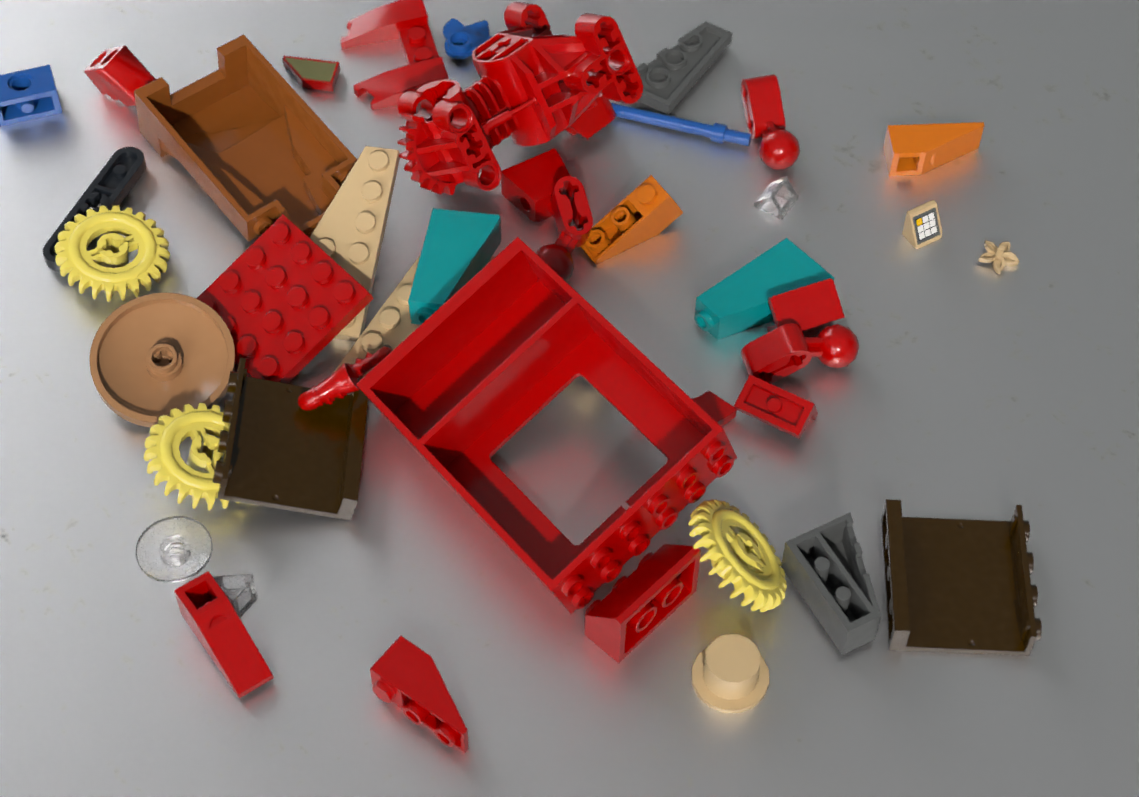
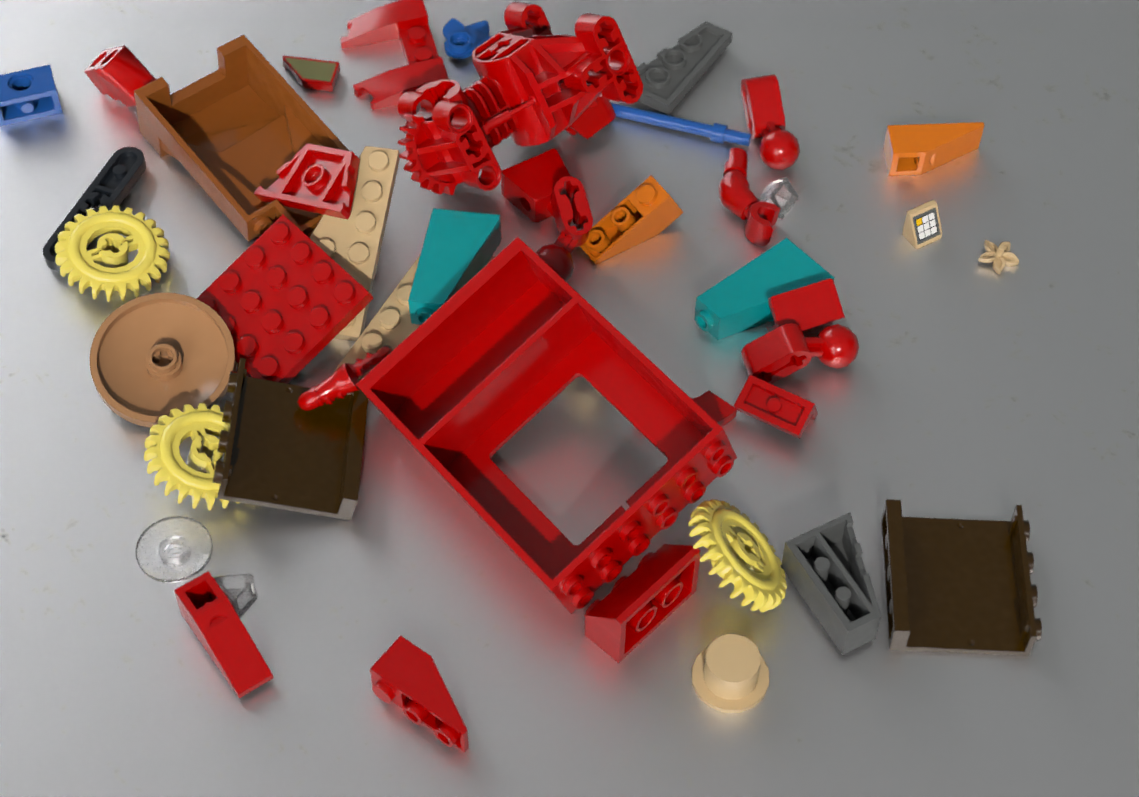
none -> red wing [254,143,360,220]
none -> red piece [719,148,781,246]

